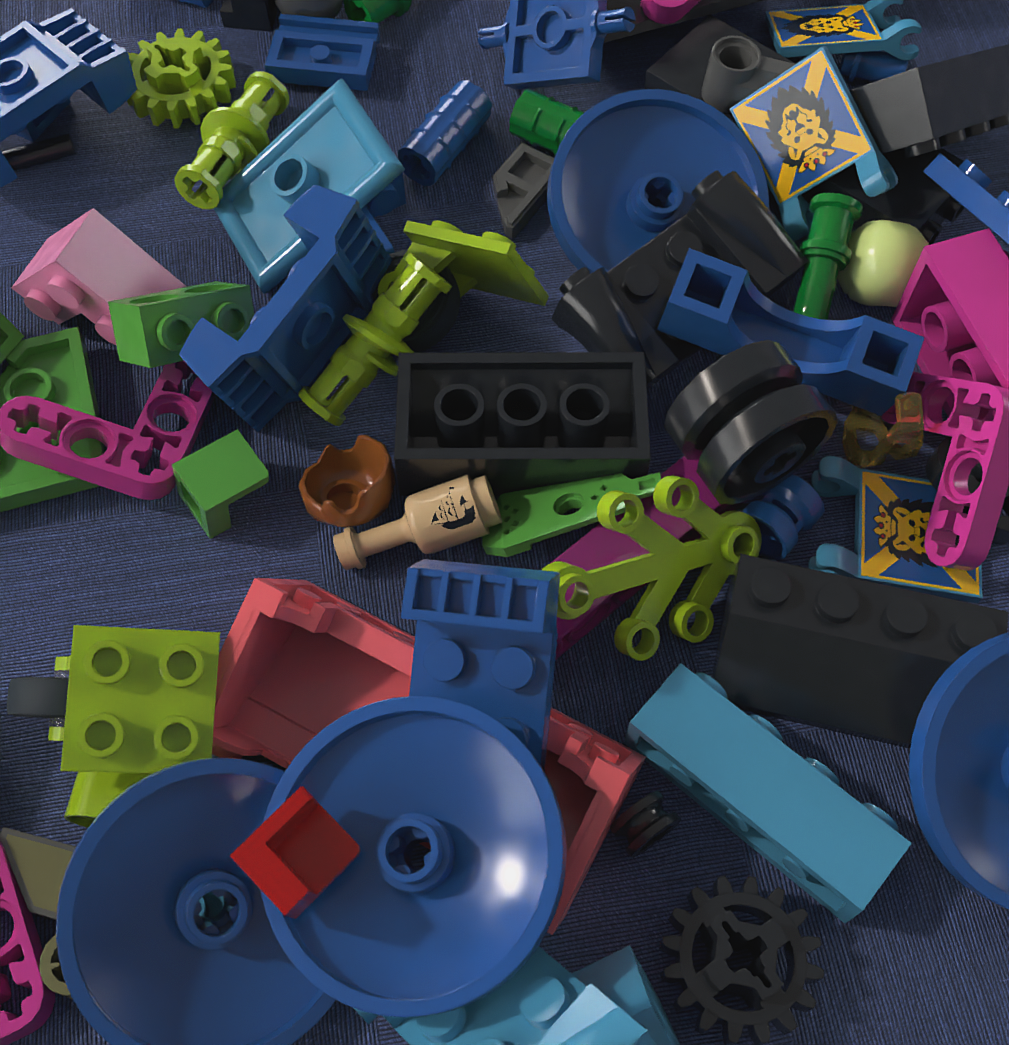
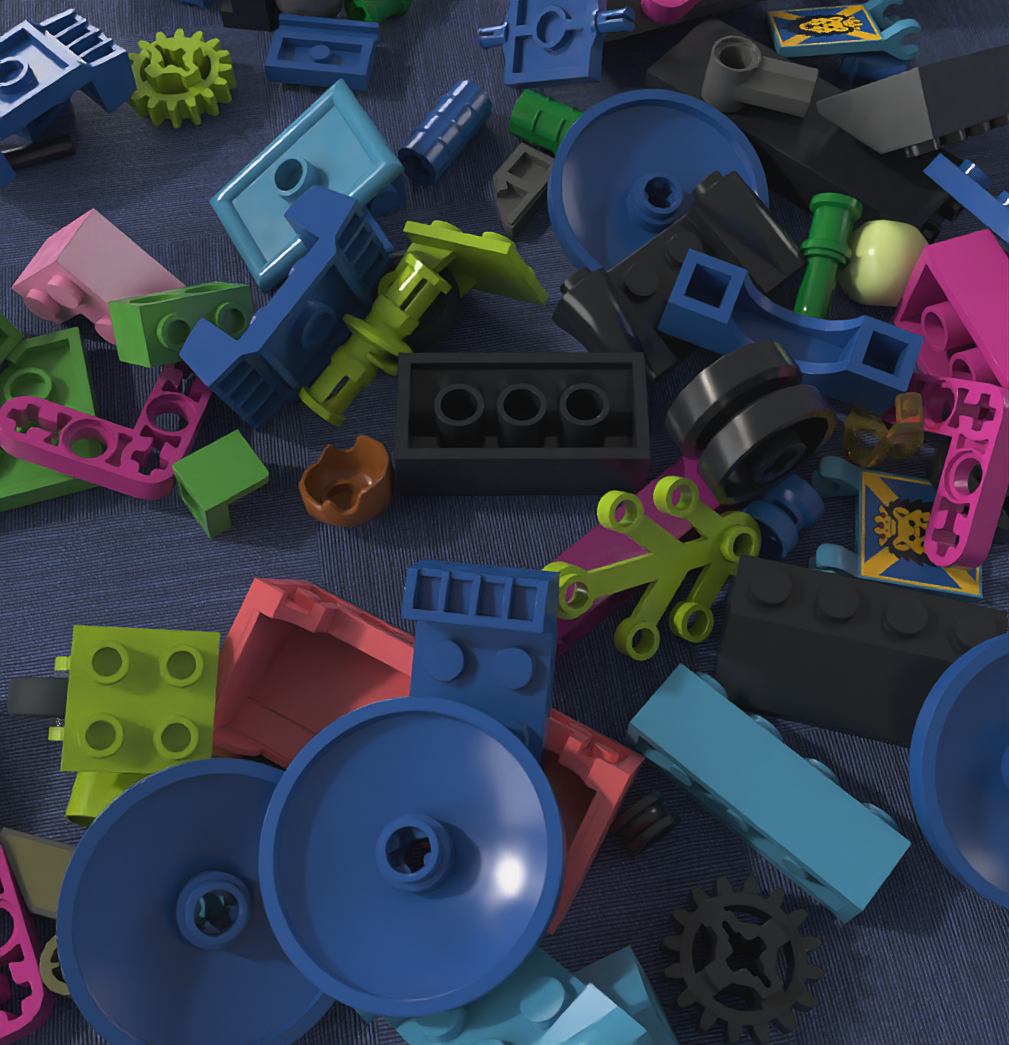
lime piece [174,71,289,210] -> none
red panel [230,786,361,919] -> none
tan piece [333,474,502,571] -> none
bright green piece [482,472,662,557] -> none
flag [730,46,898,240] -> none

